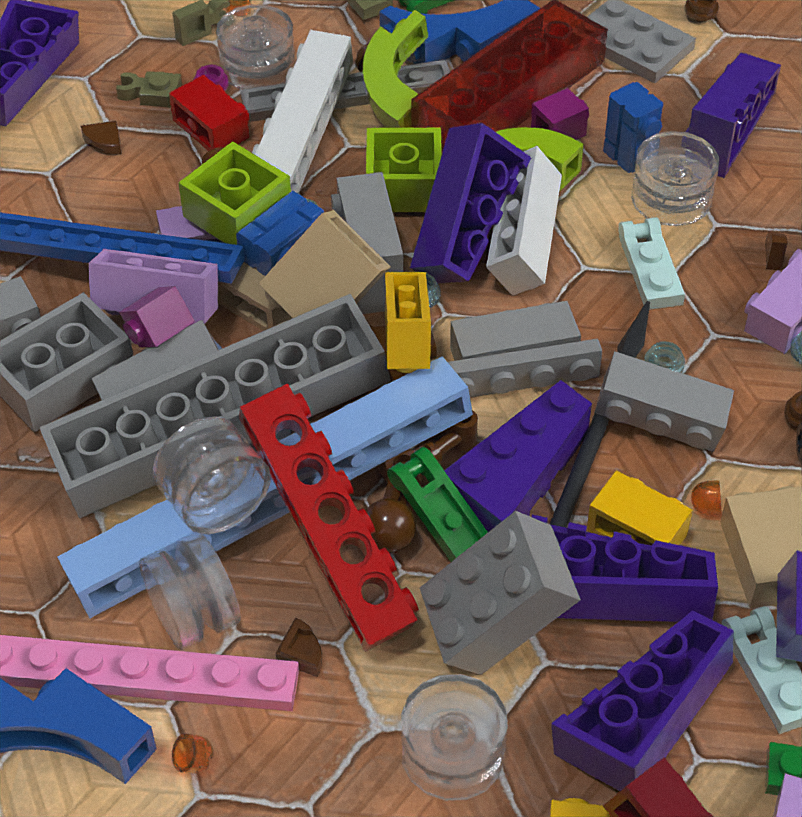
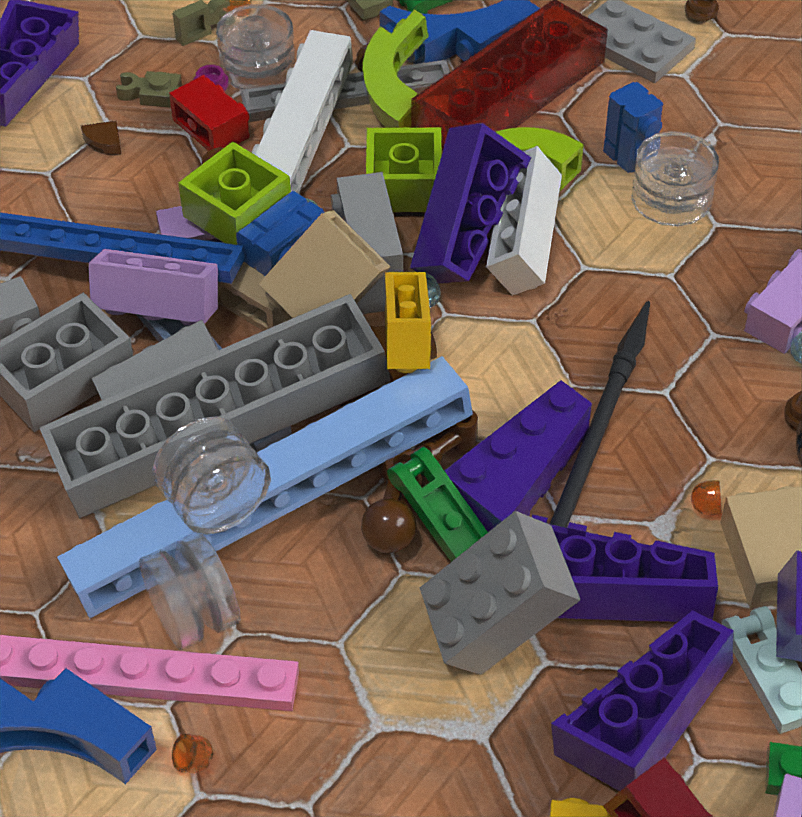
magenta brick [120,286,195,347] -> none
red brick [239,383,419,652] -> none
reddish brown tile [275,617,322,677] -> none
clear wheel [401,674,508,801] -> none
light grey plate [448,339,602,397] -> none
light grey brick [450,301,581,361] -> none
magenta brick [531,88,589,140] -> none
yellow brick [587,470,693,546] -> none
light grey brick [594,351,734,452] -> none
light aqua plate [618,217,685,310] -> none
clear light blue plate [644,341,685,373] -> none
dark purple wedge [681,52,781,178] -> none
reddish brown tile [765,231,788,270] -> none

